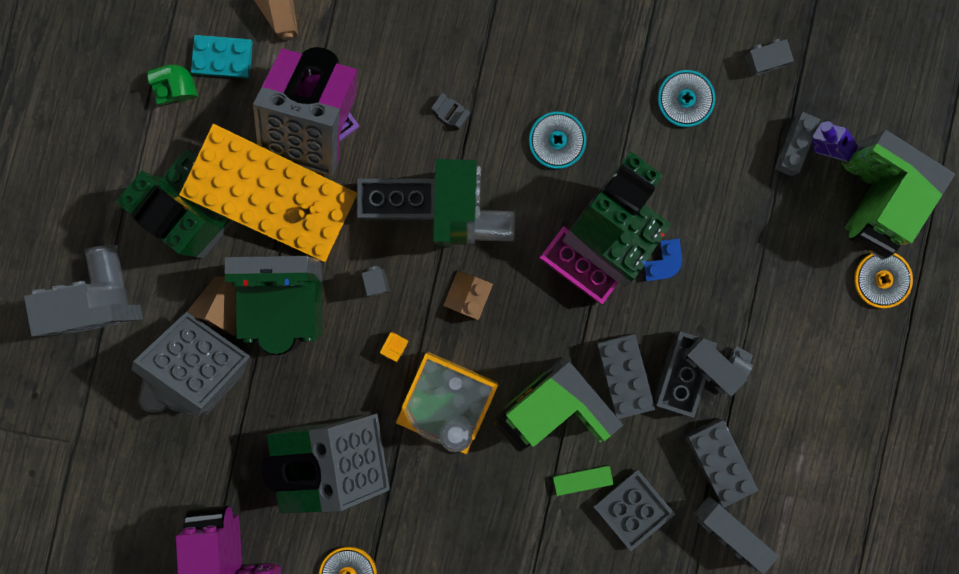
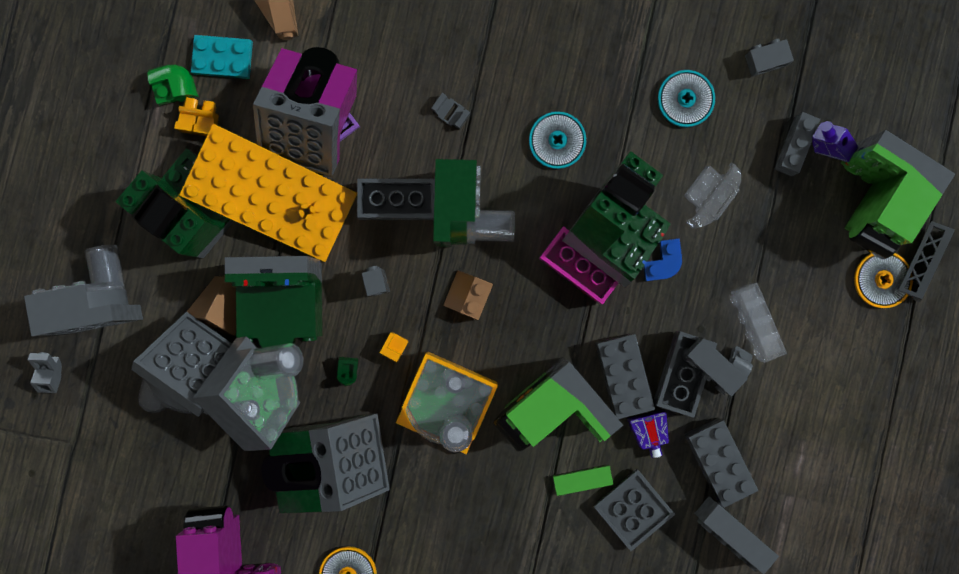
none -> dark grey brick [28,352,62,393]
none -> light orange hips [174,97,219,137]
none -> piece [193,336,303,451]
none -> dark green plate [337,357,358,387]
none -> dark purple torso [627,410,669,458]
none -> clear plate [684,162,741,228]
none -> clear brick [730,282,787,363]
none -> dark grey fence [898,221,955,302]

